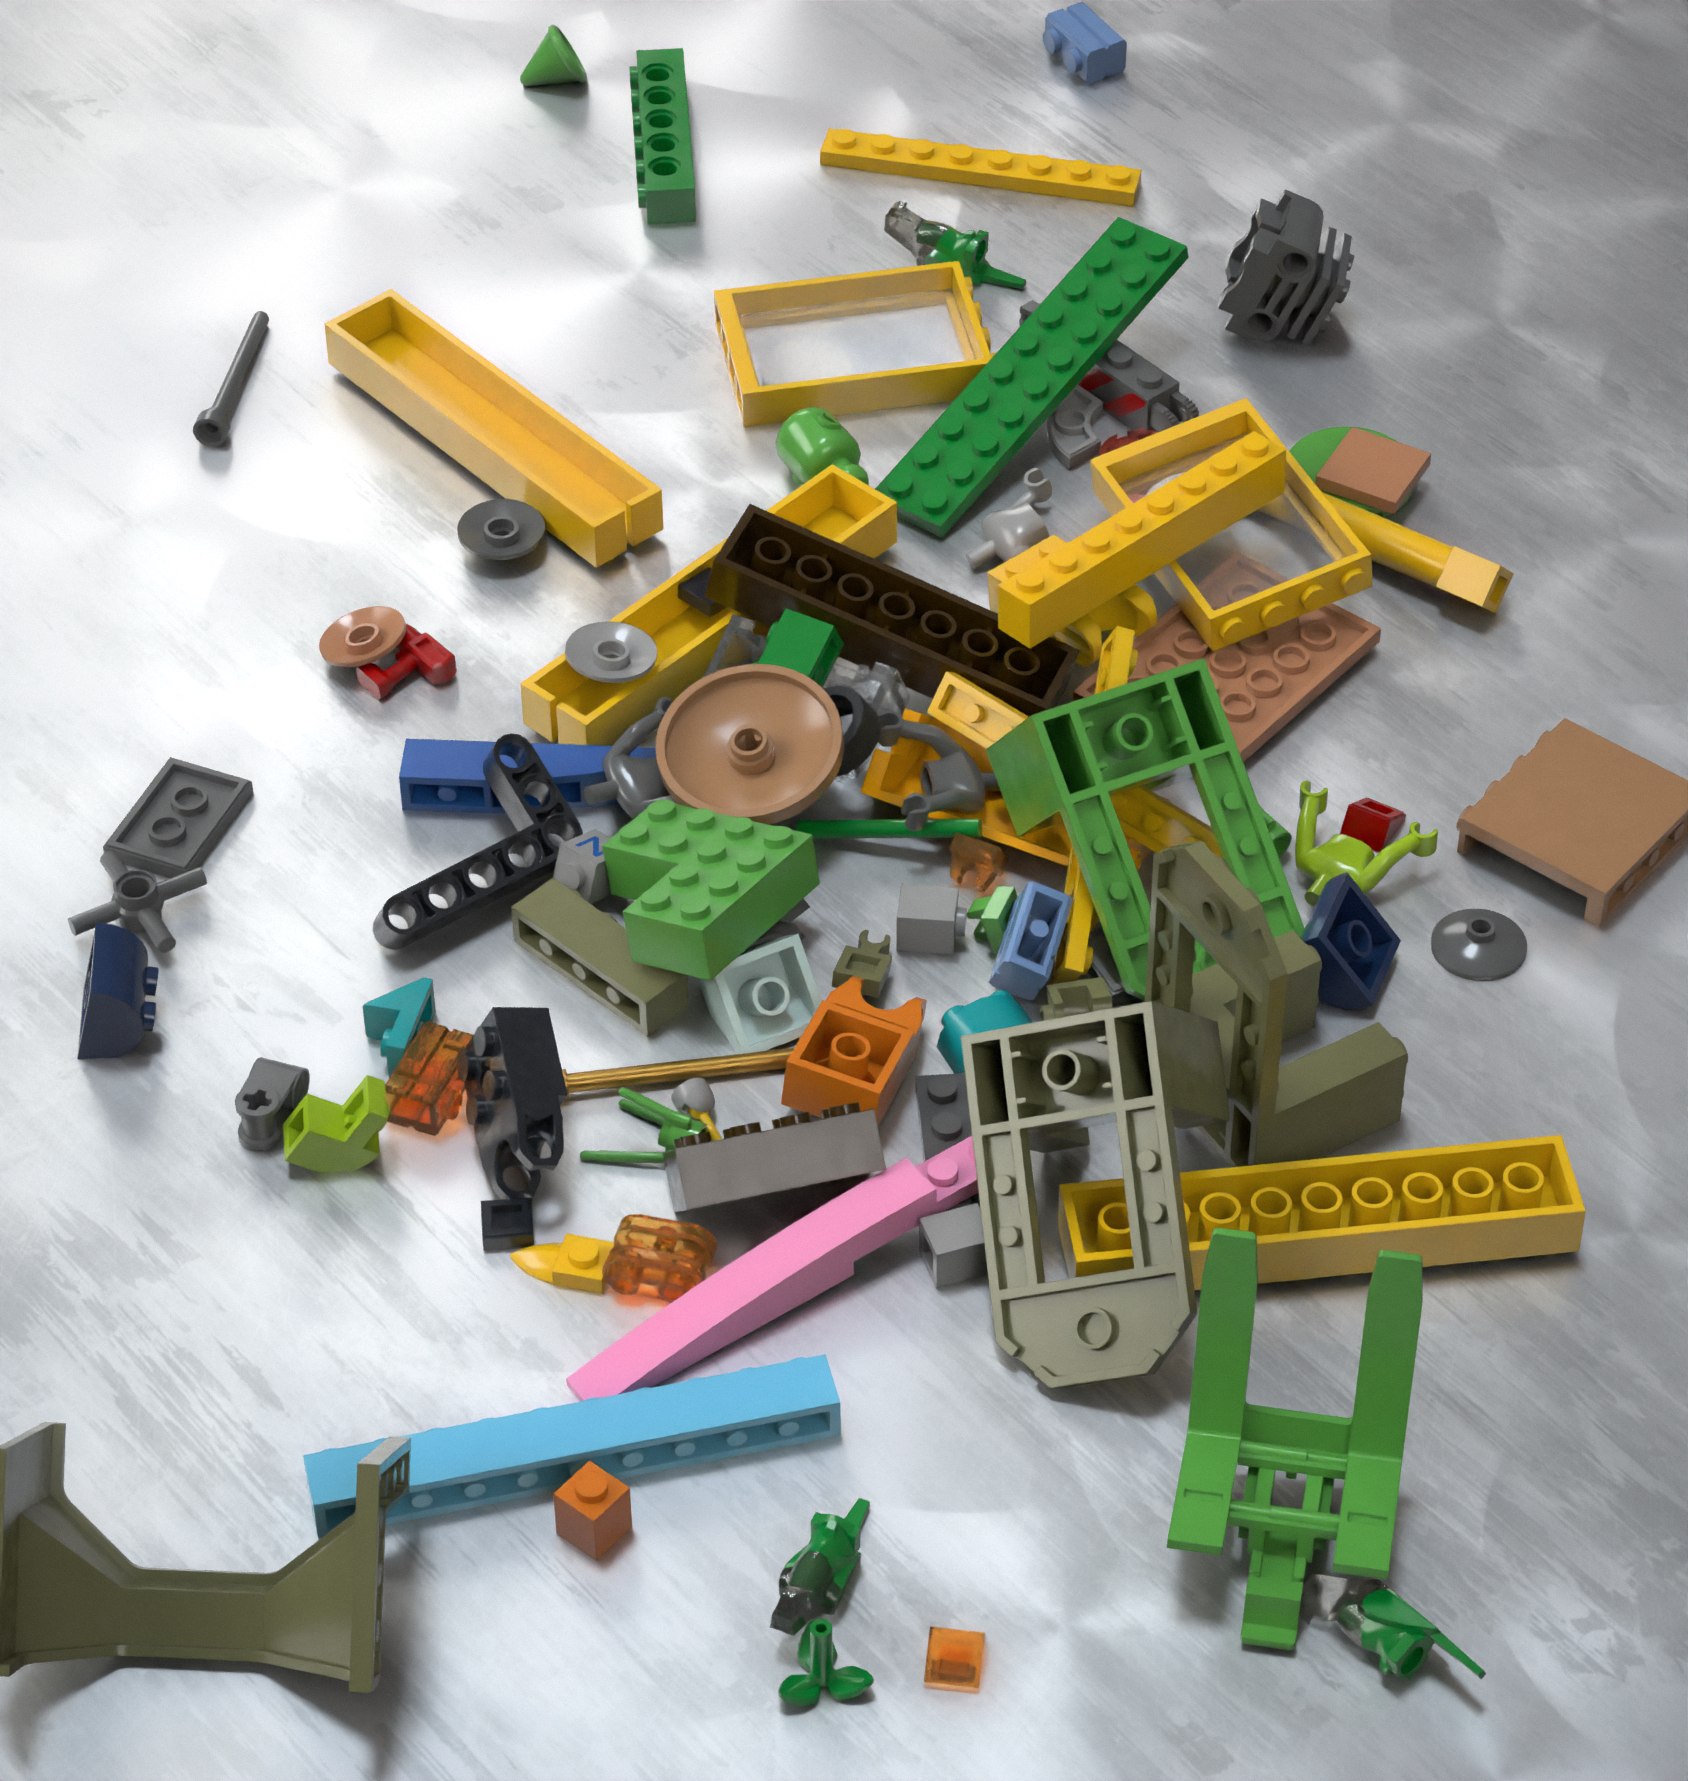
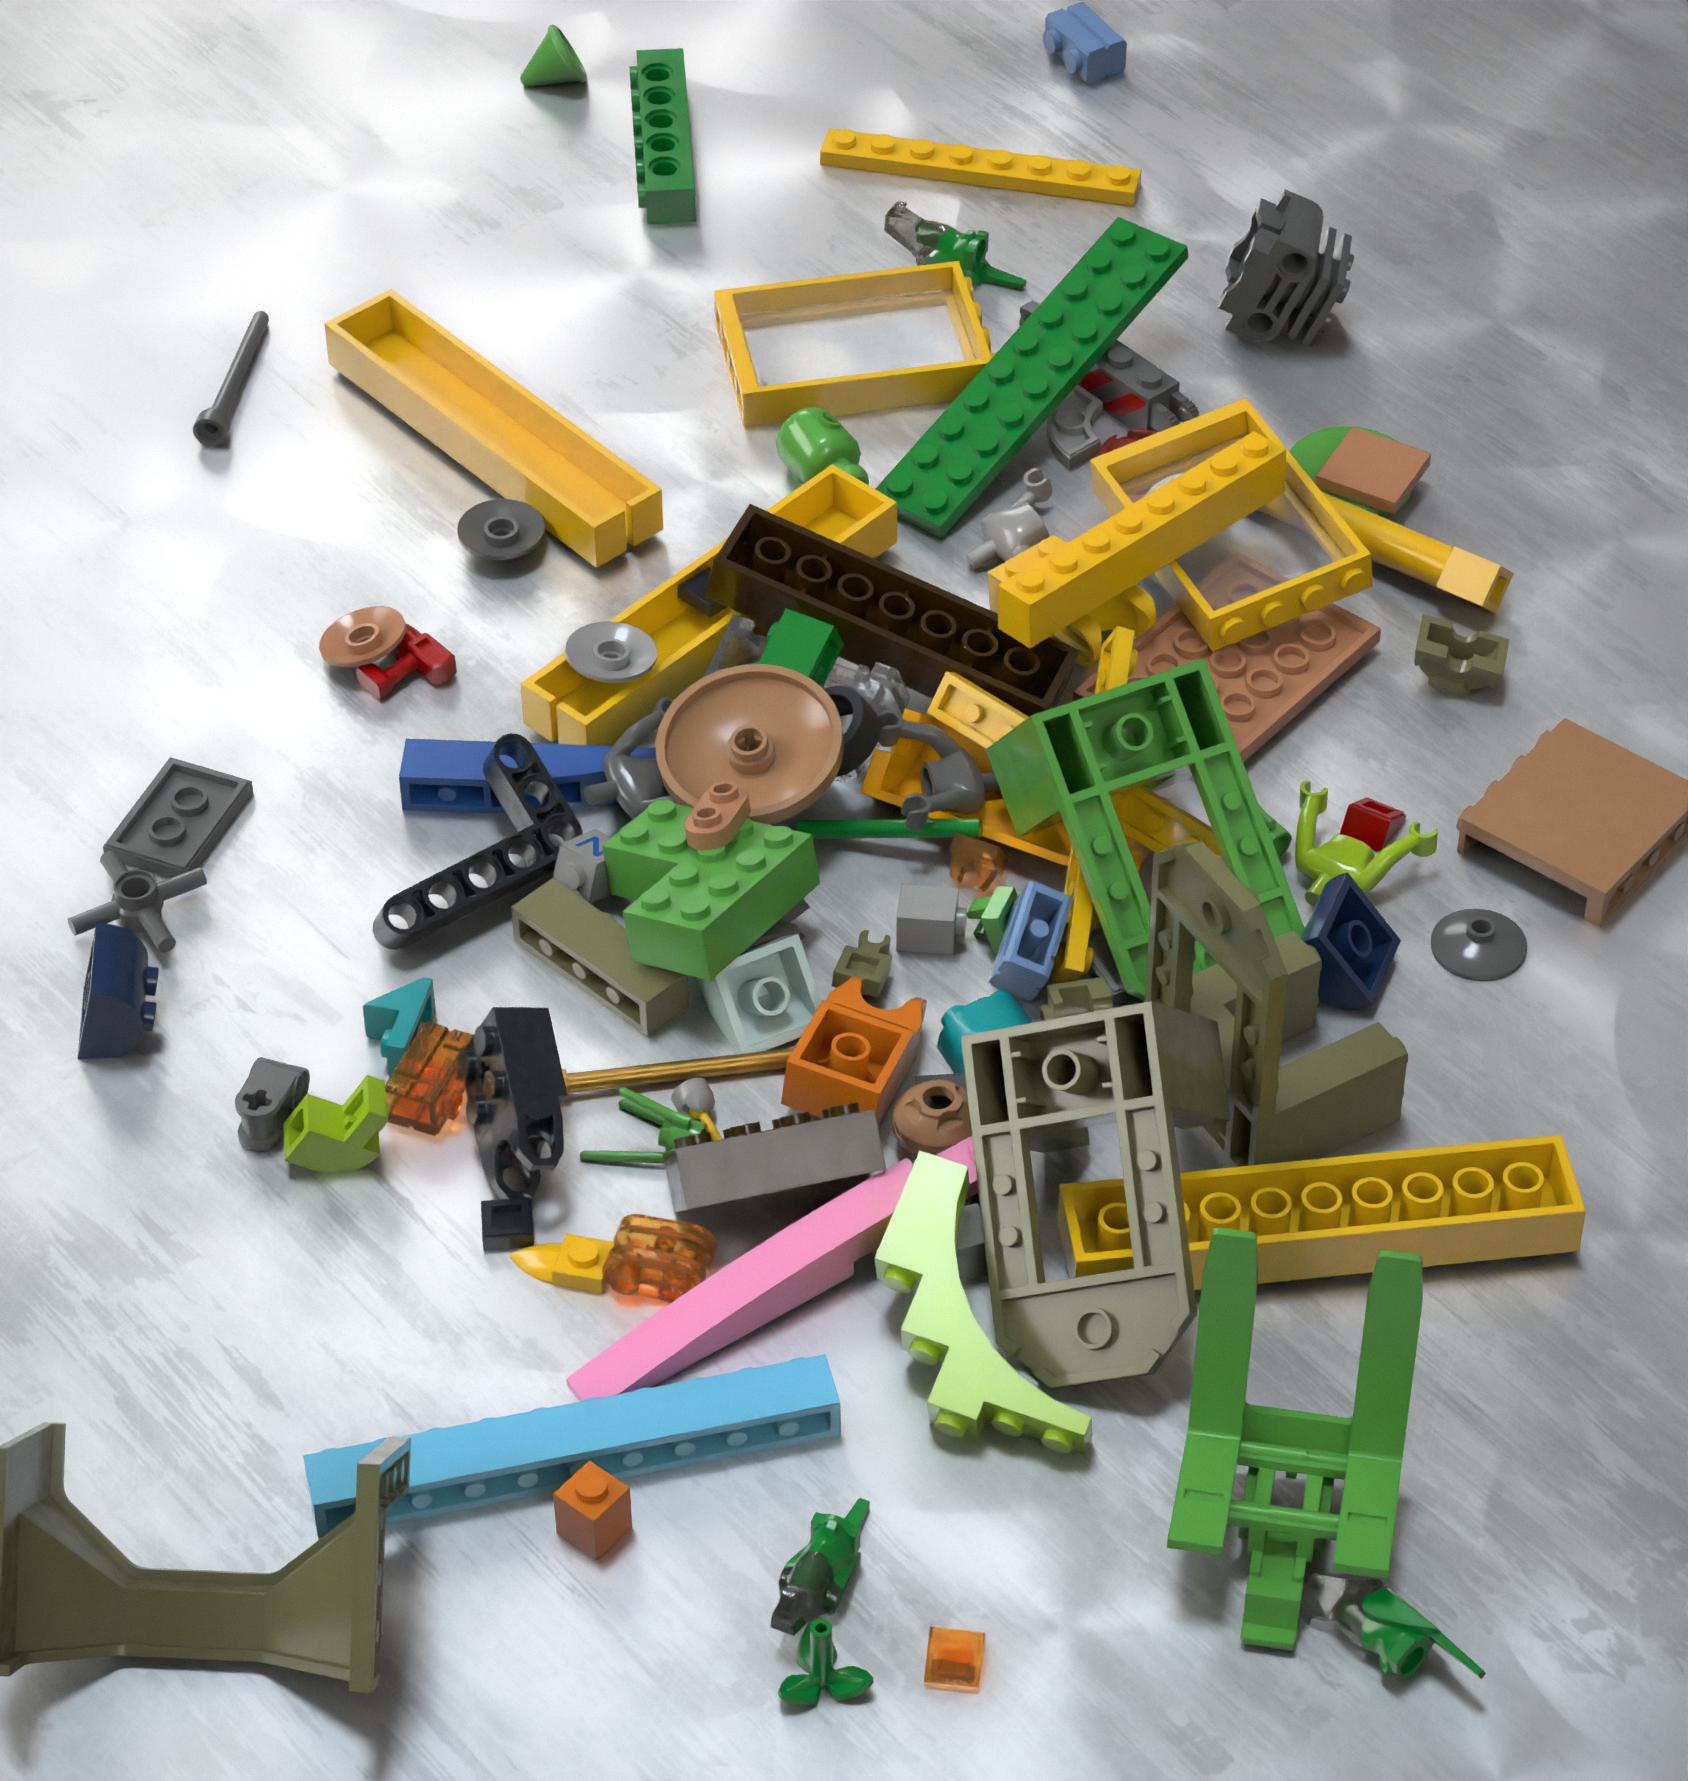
none -> nougat plate [684,781,751,850]
none -> arch [874,1150,1092,1454]
none -> medium nougat piece [892,1079,972,1155]
none -> olive cylinder [1414,614,1510,696]

